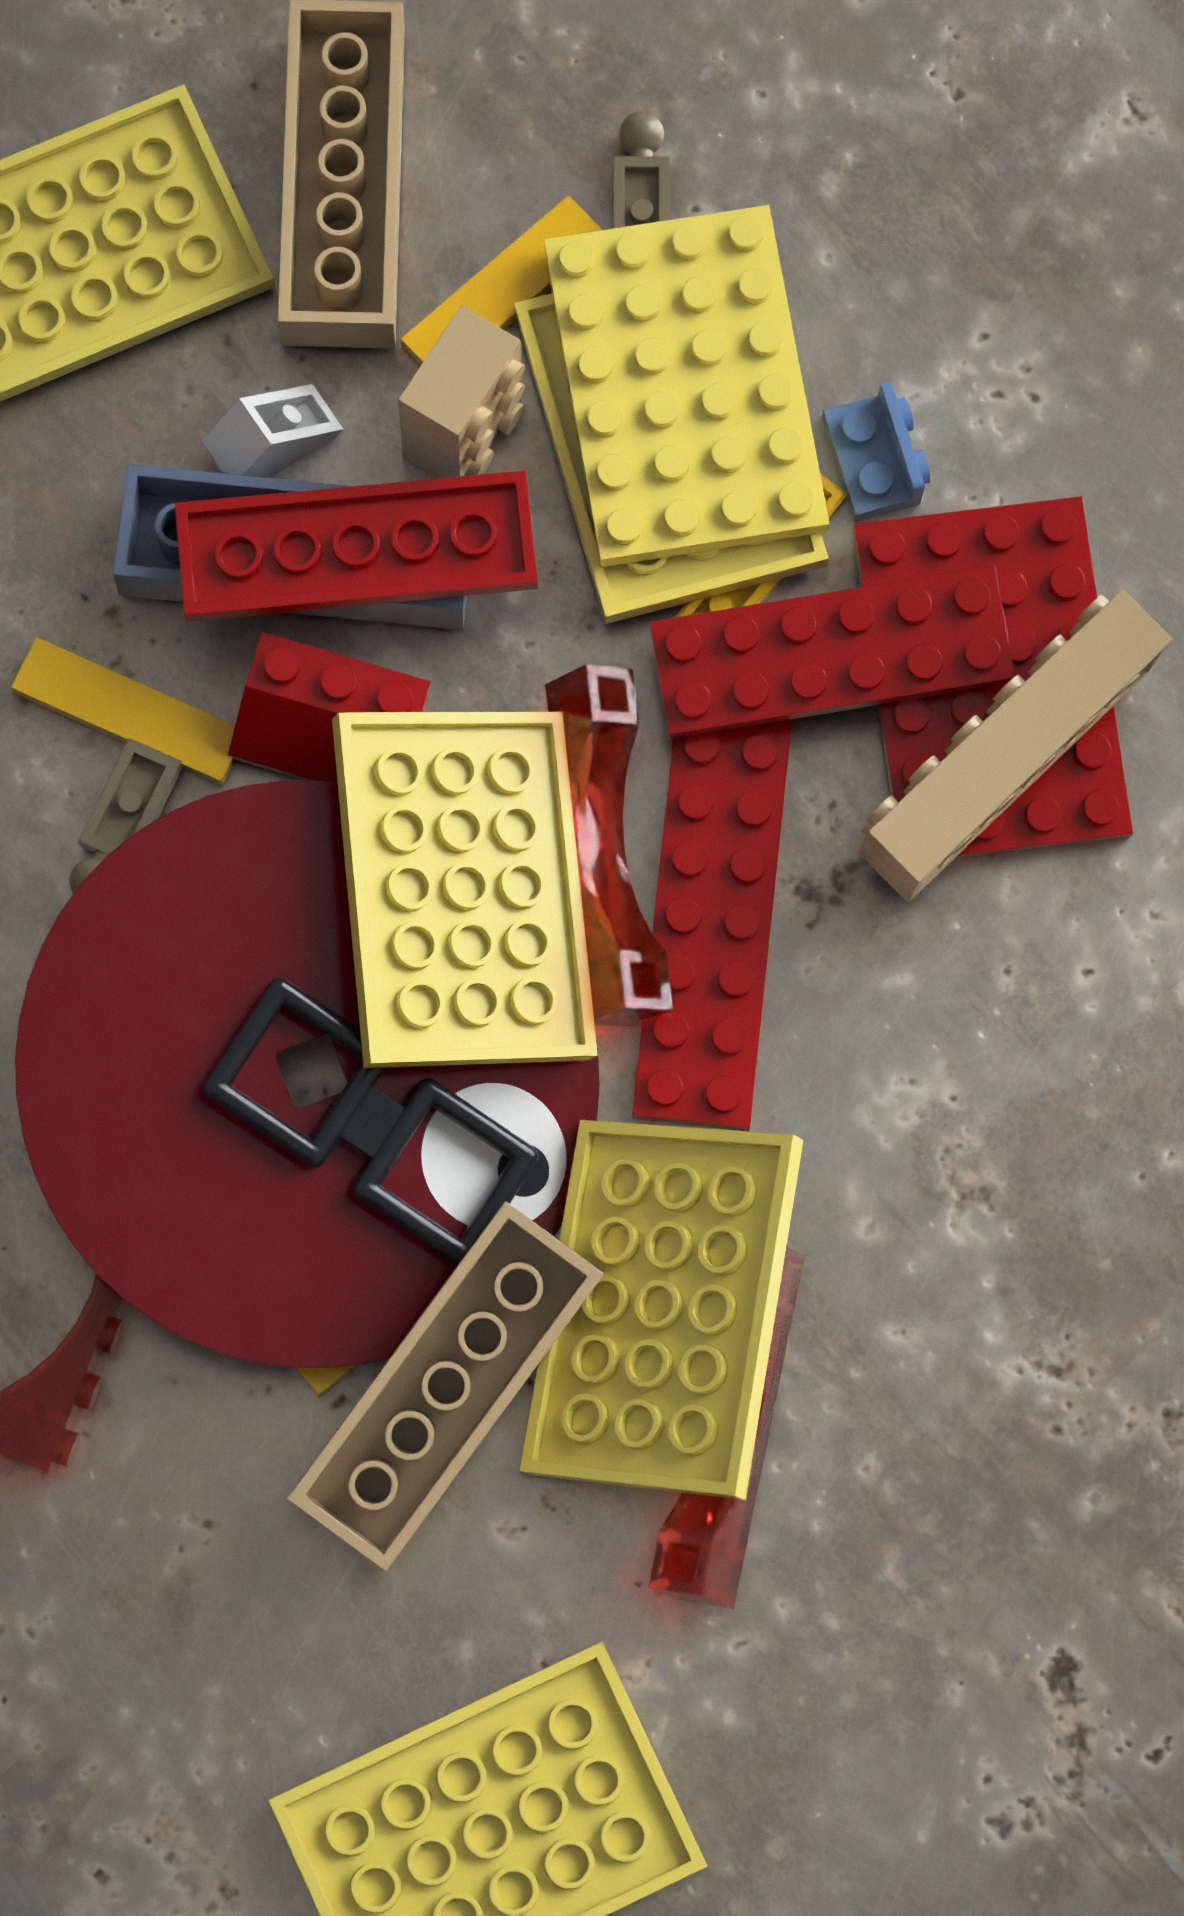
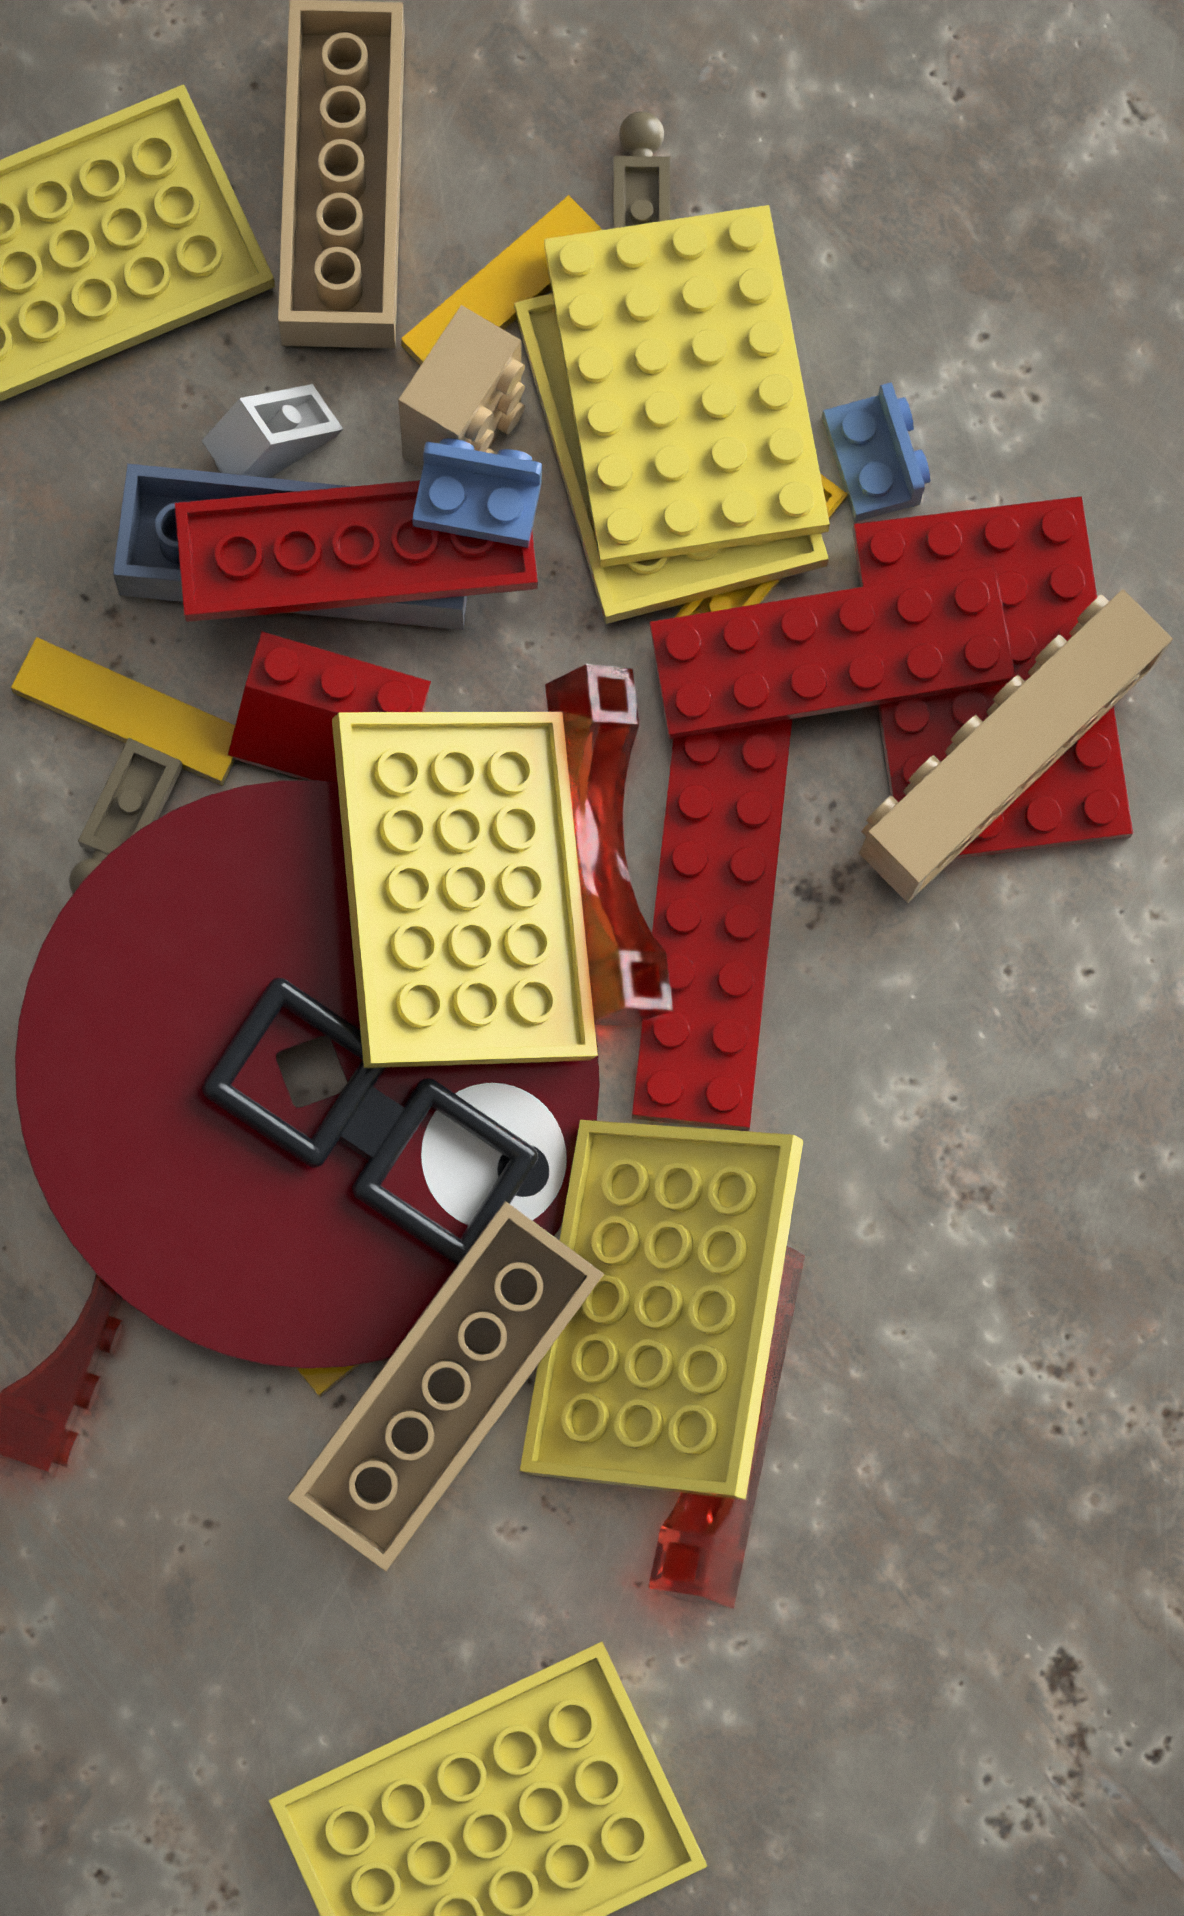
none -> medium blue bracket [412,438,542,548]

